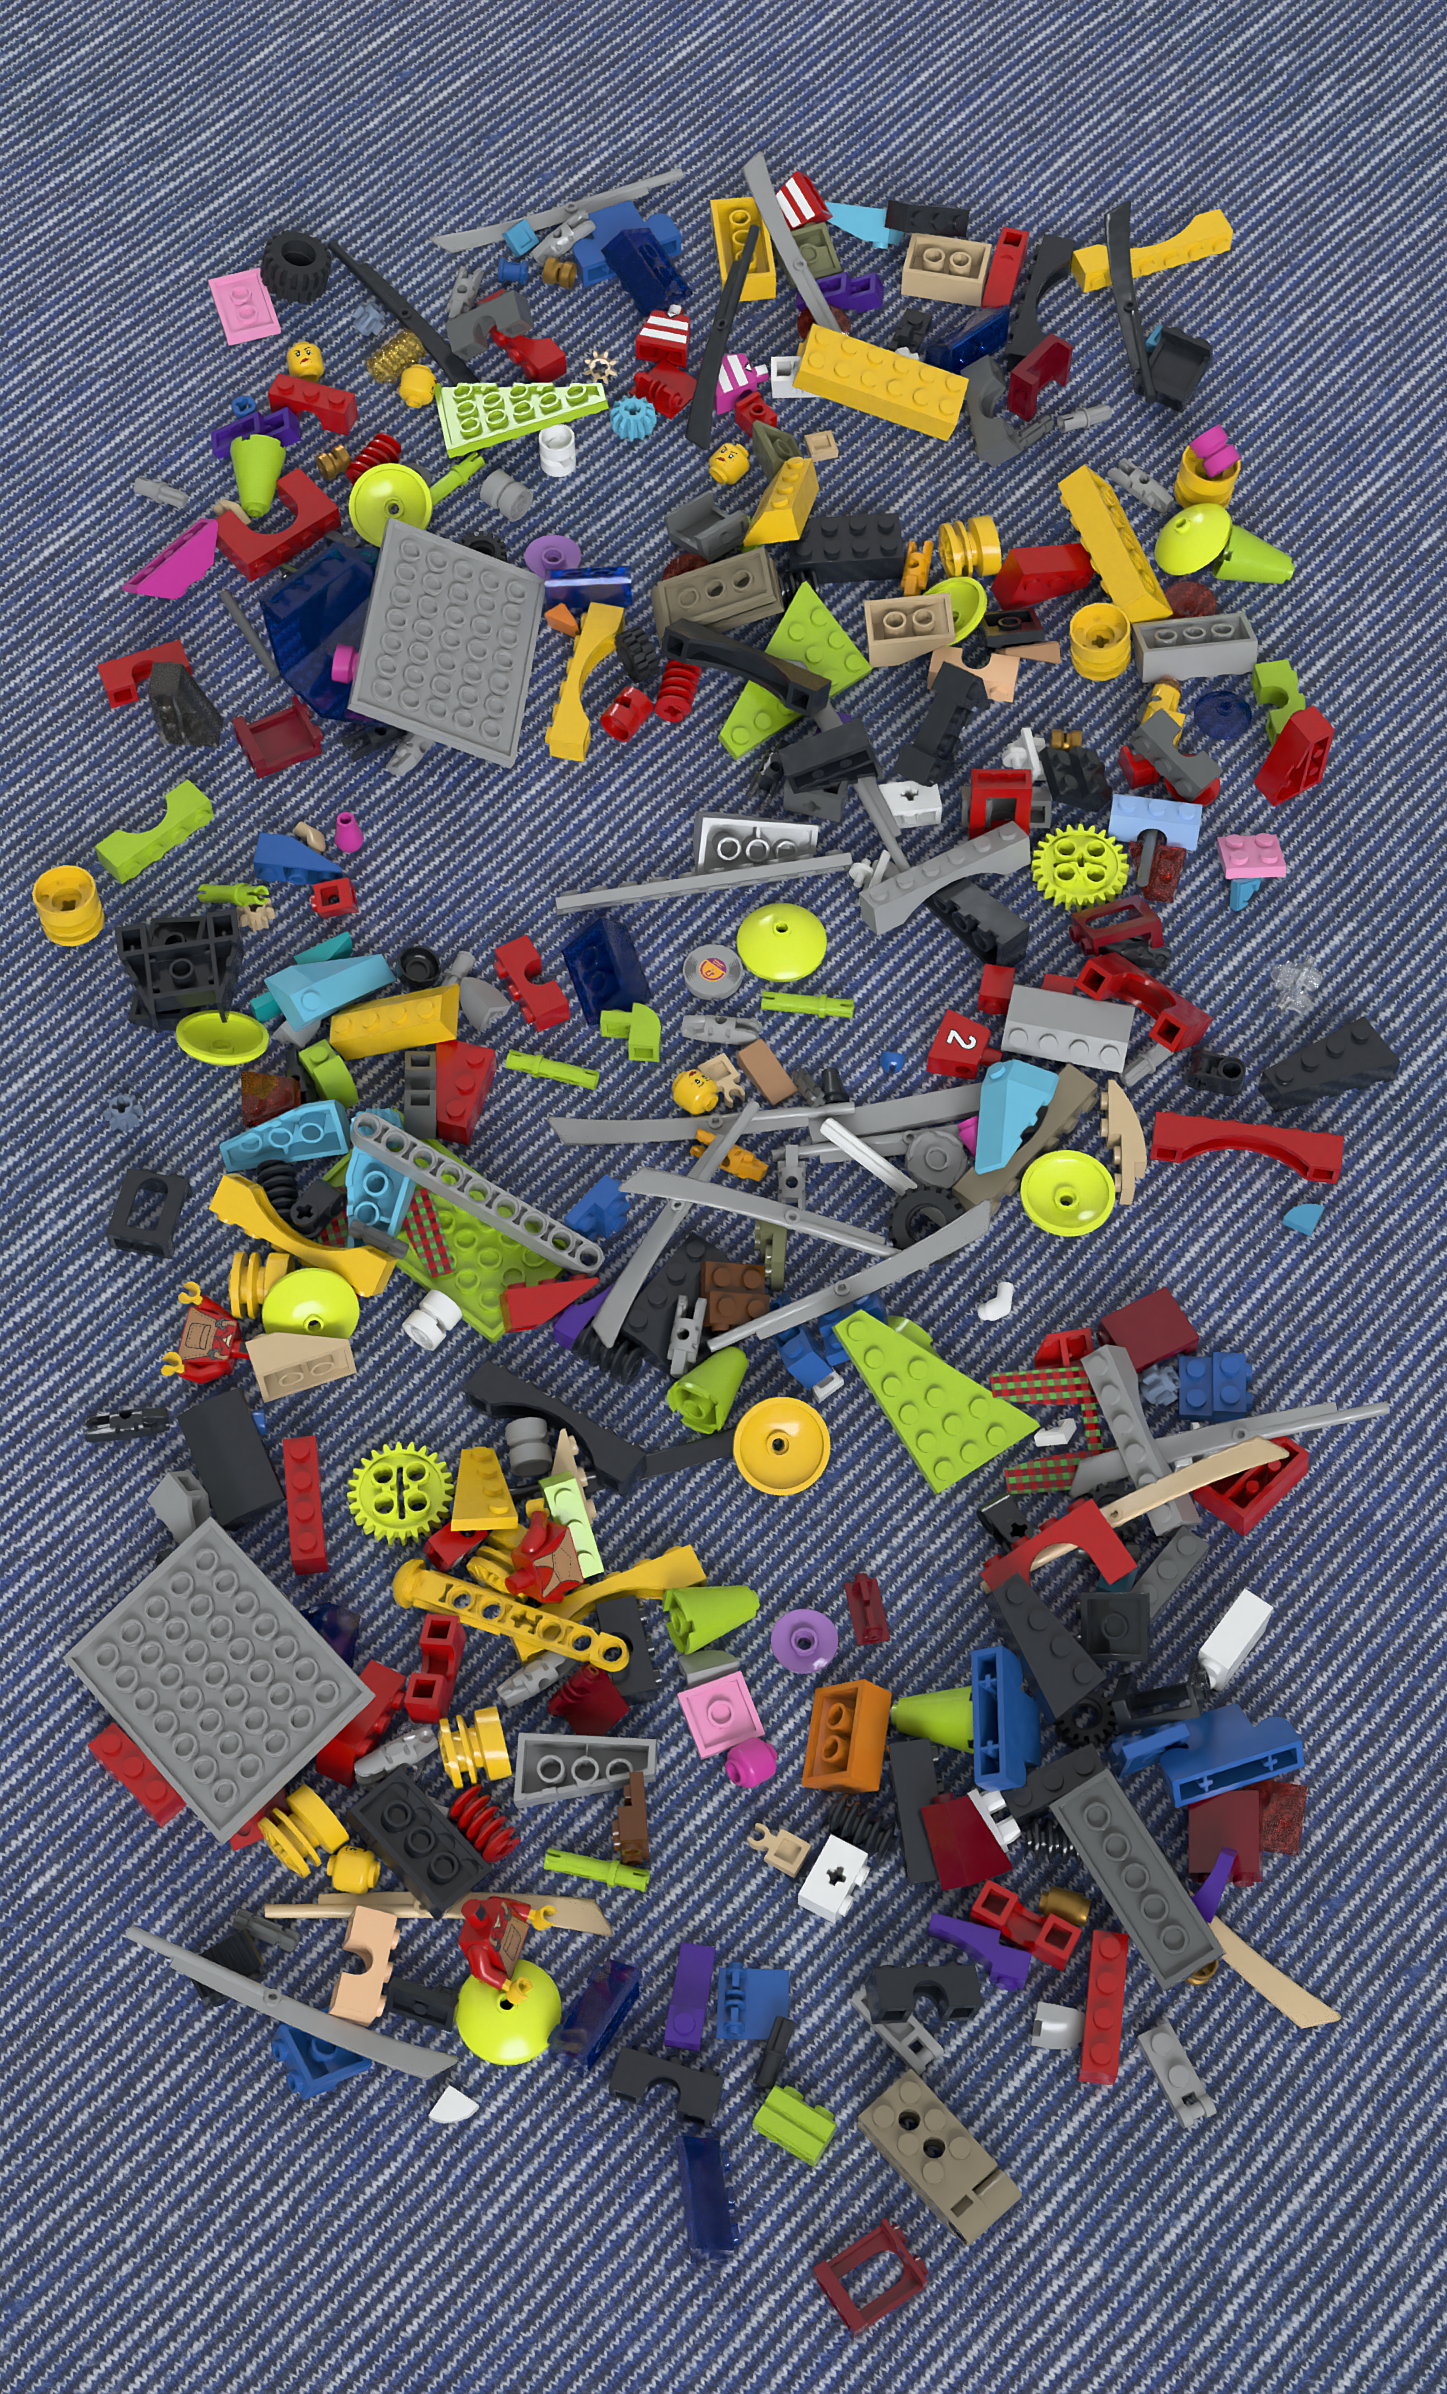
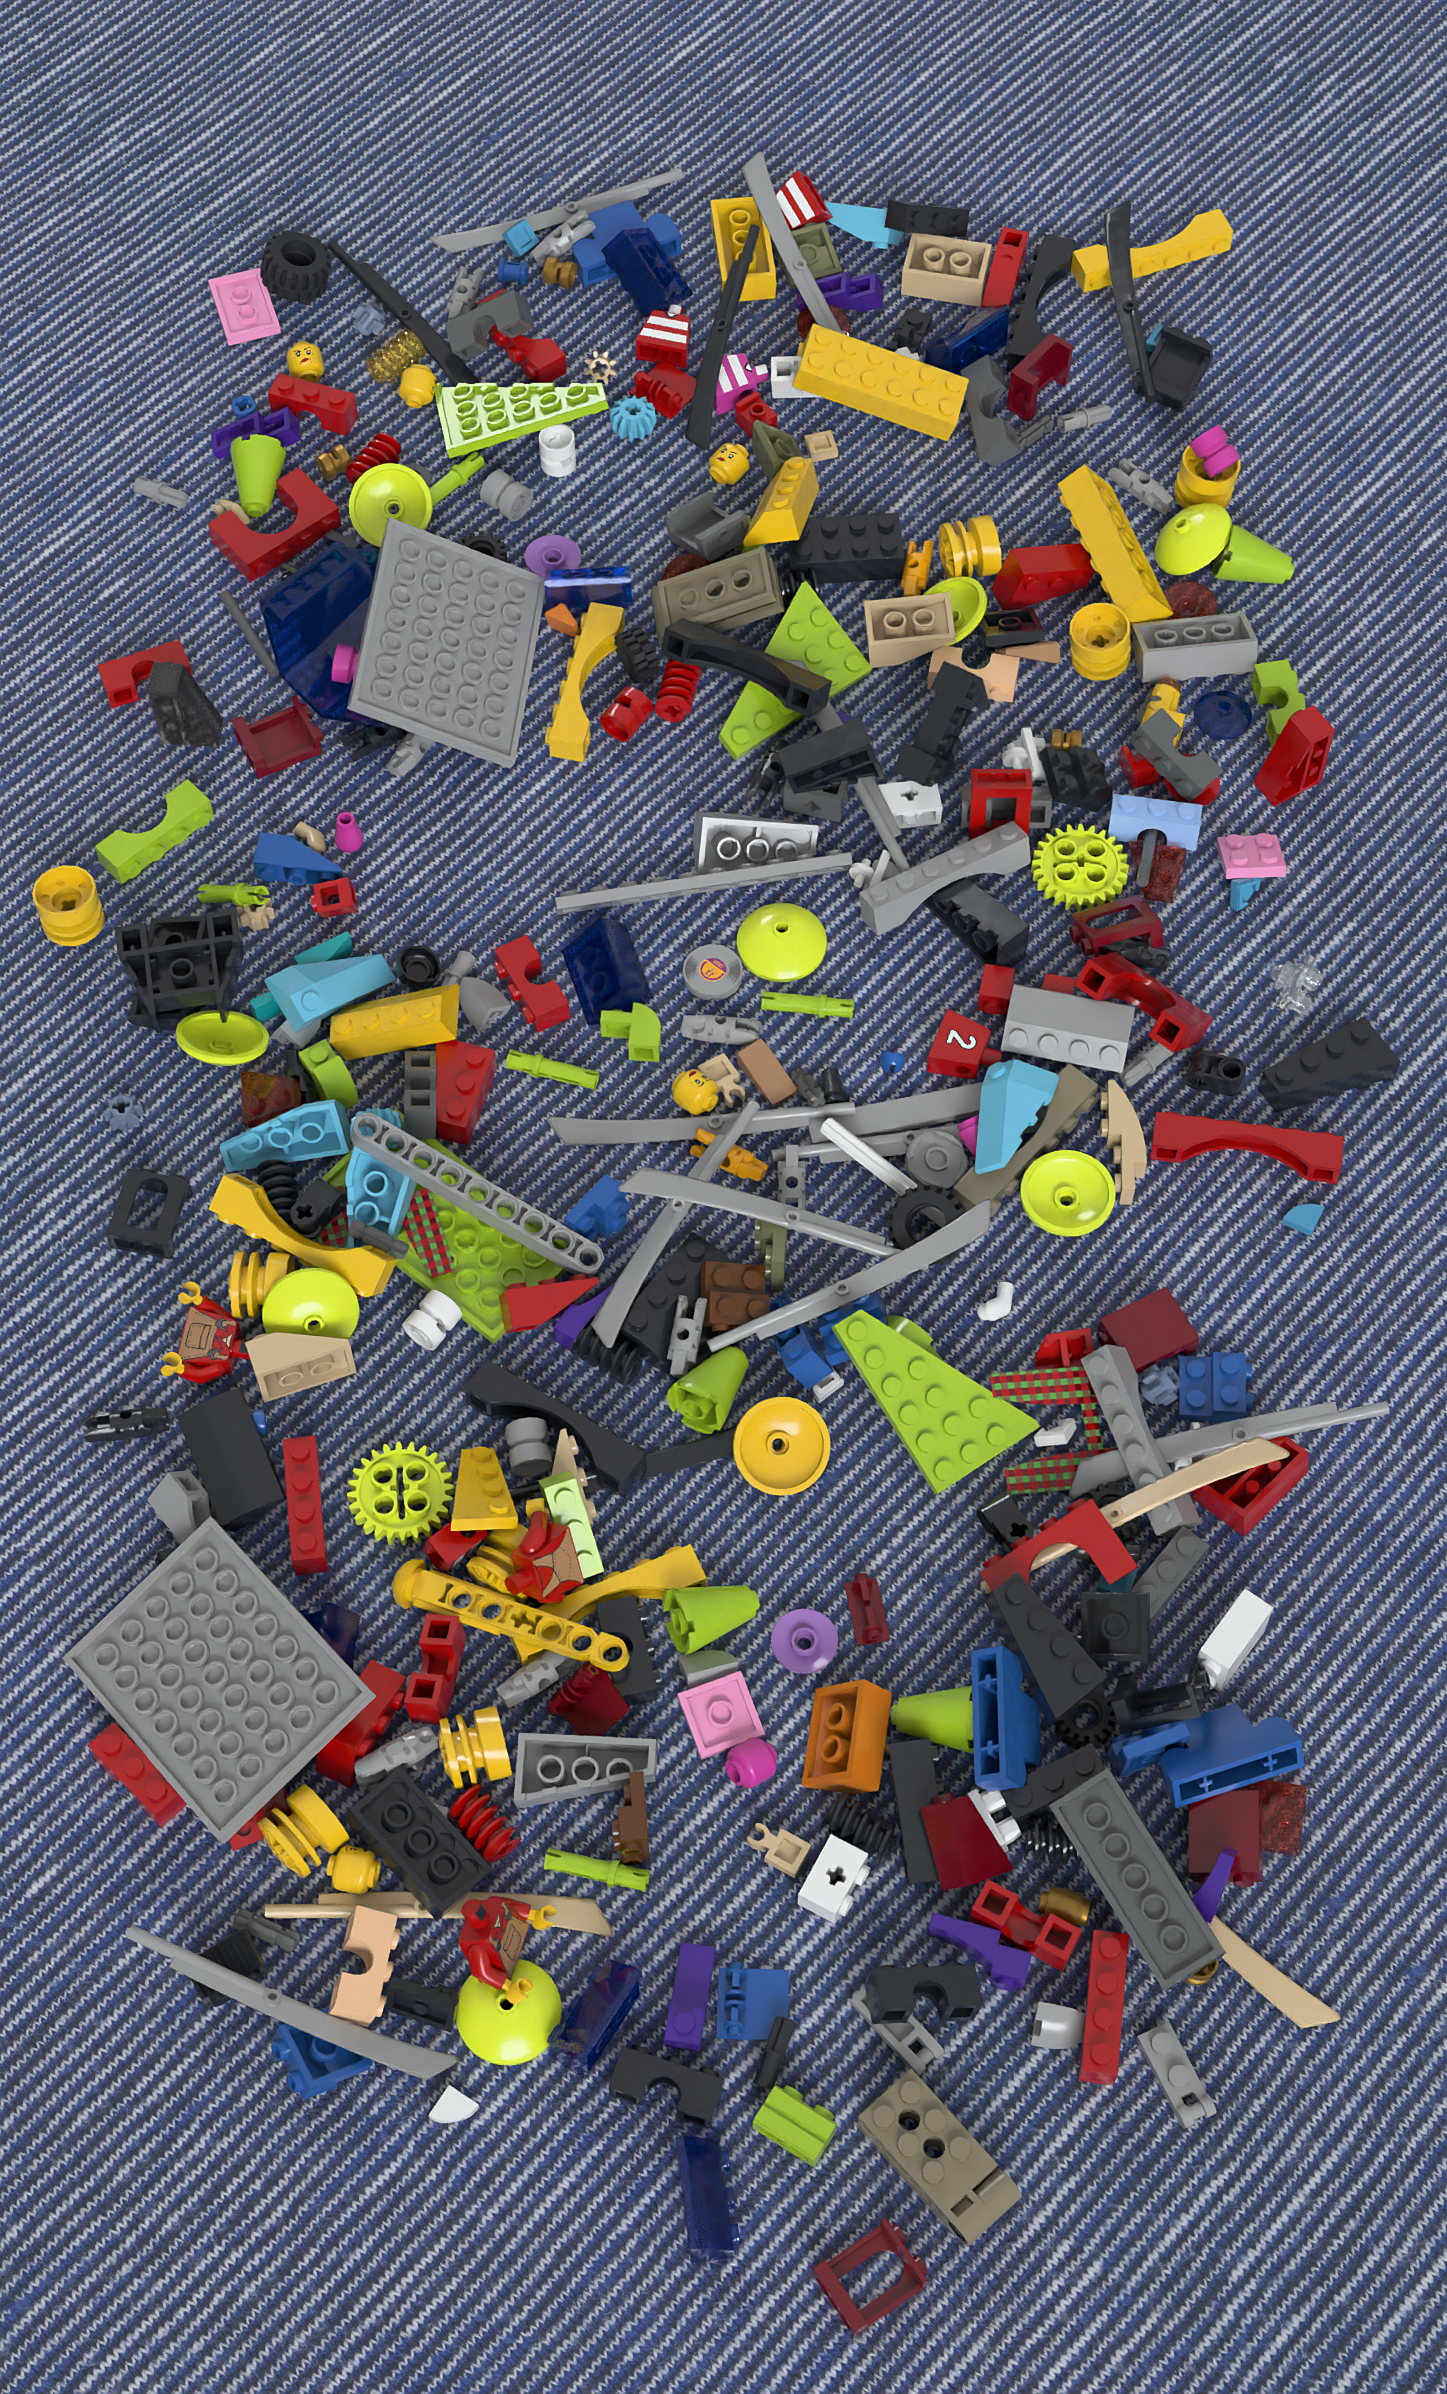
dark pink wedge [121,518,218,599] -> none

